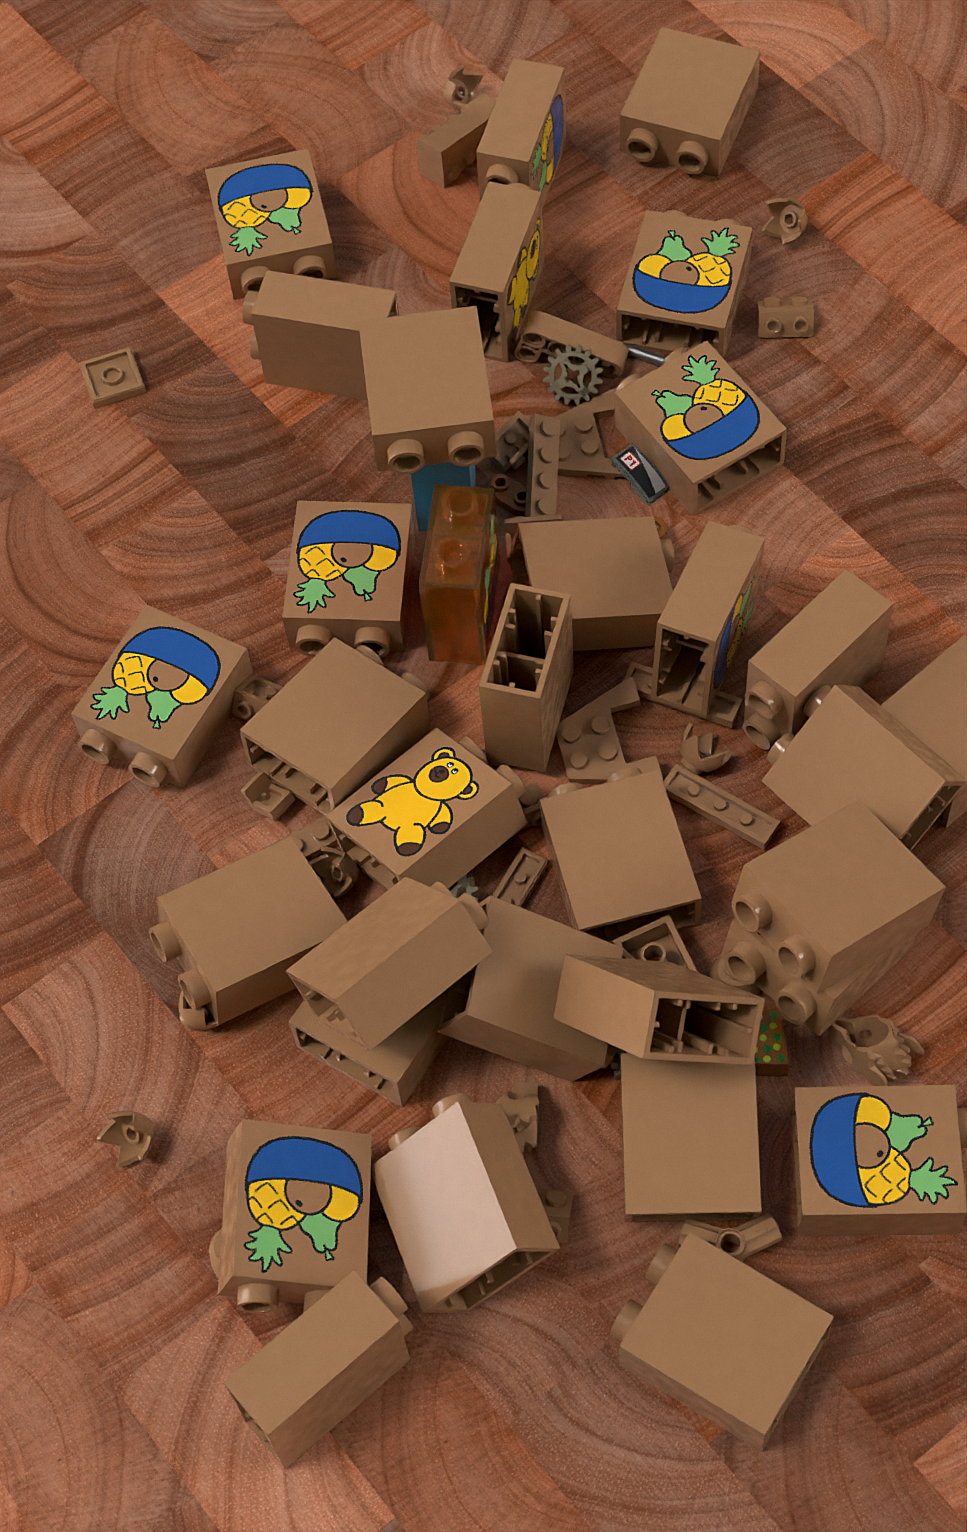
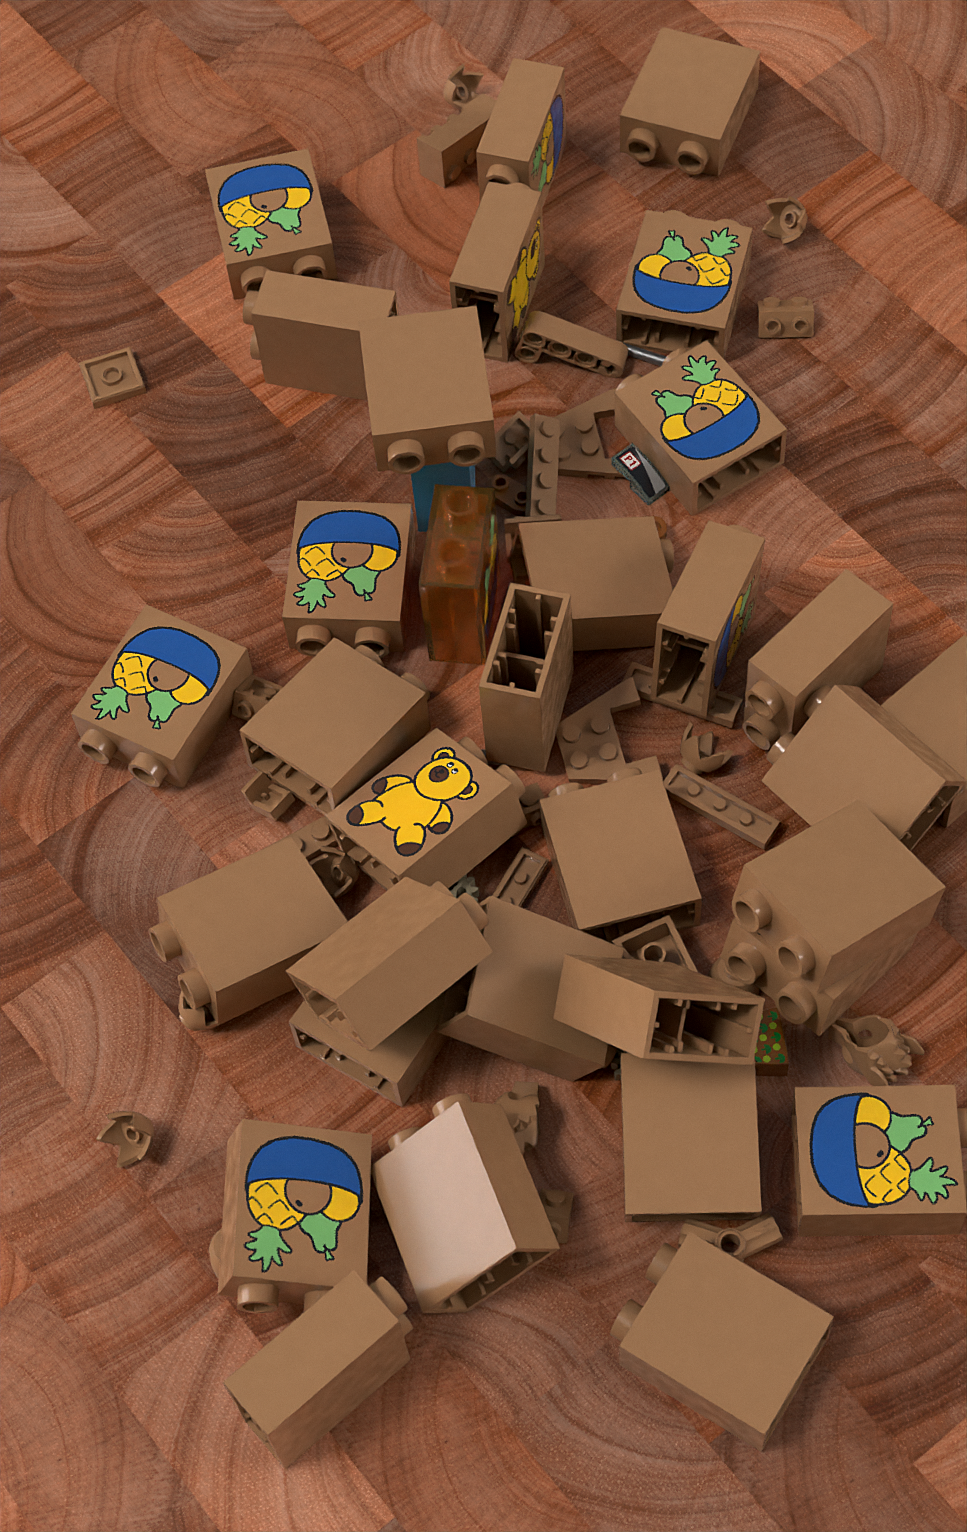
dark tan gear [543,344,603,405] -> none

